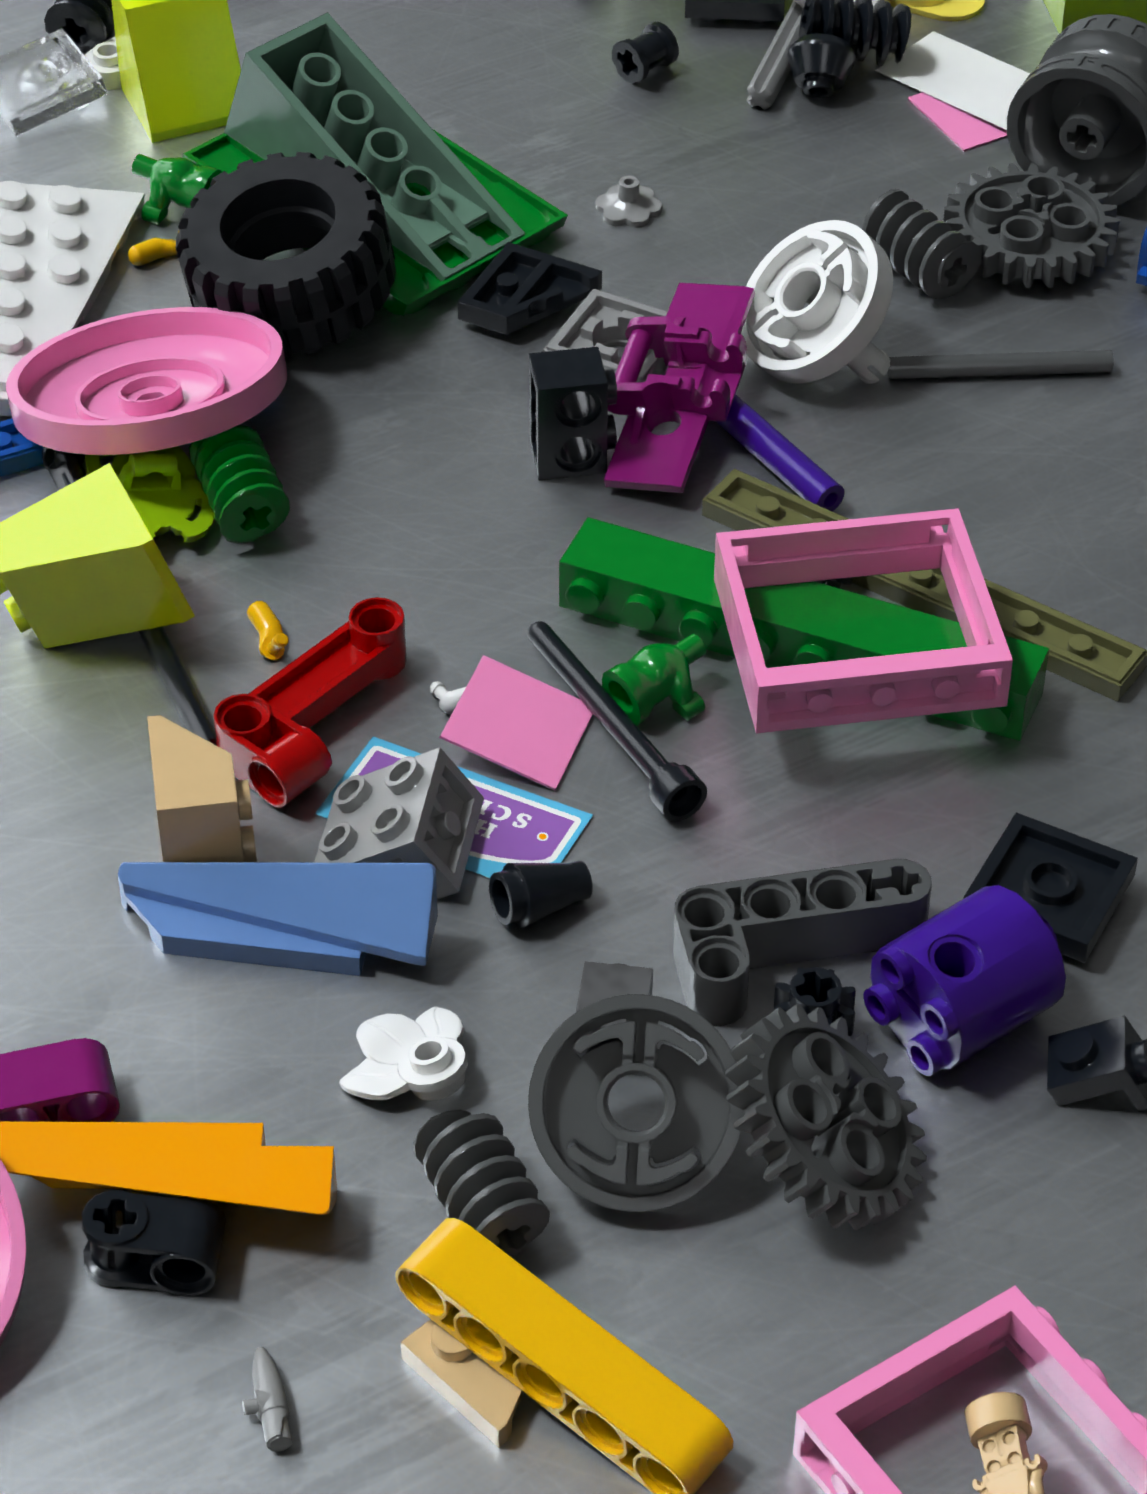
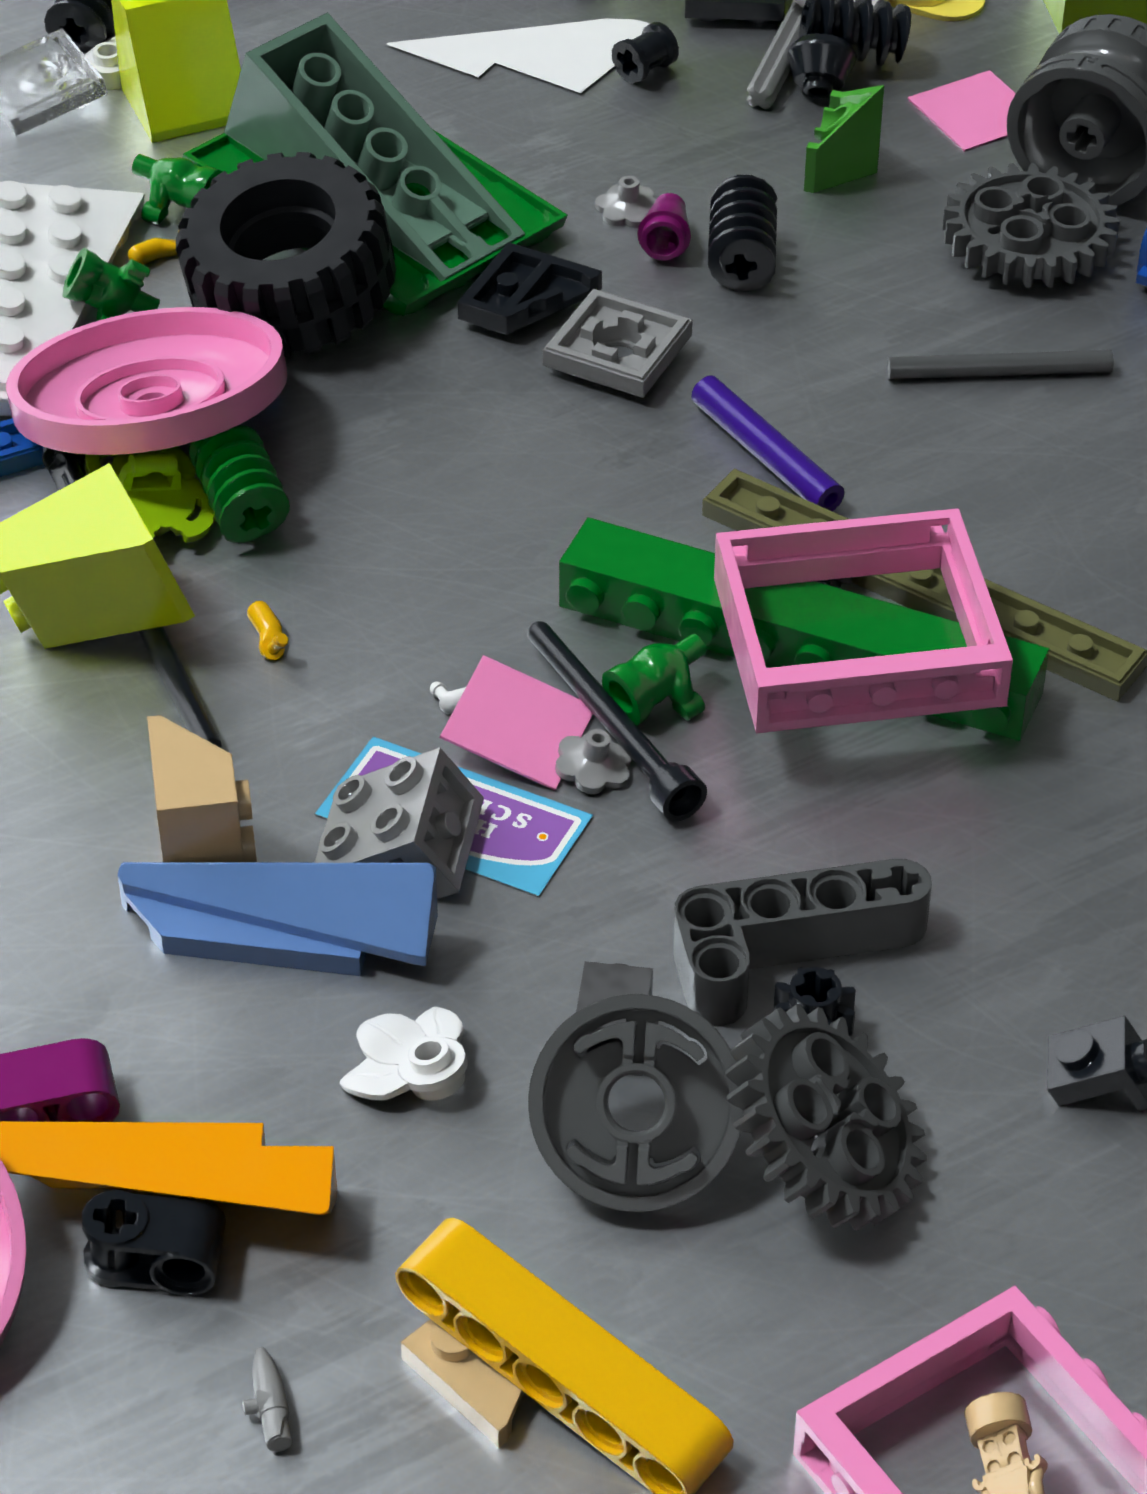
red piece [214,597,407,808] -> none
dark grey piece [413,1109,550,1258] -> none
black cone [489,860,593,928] -> none
black brick [529,347,617,480] -> none
magenta piece [604,283,755,493] -> none
white piece [741,220,893,384] -> none
dark grey piece [862,189,981,299] -> none
dark purple cylinder [863,885,1066,1076] -> none
white sticker [875,31,1030,130] -> none
black plate [963,812,1138,963] -> none
none -> green piece [62,248,160,321]
none -> white sticker [386,18,650,94]
none -> light grey plant [555,729,632,794]
none -> magenta cone [637,193,691,261]
none -> black piece [707,175,778,292]
none -> bright green slope [804,85,884,193]

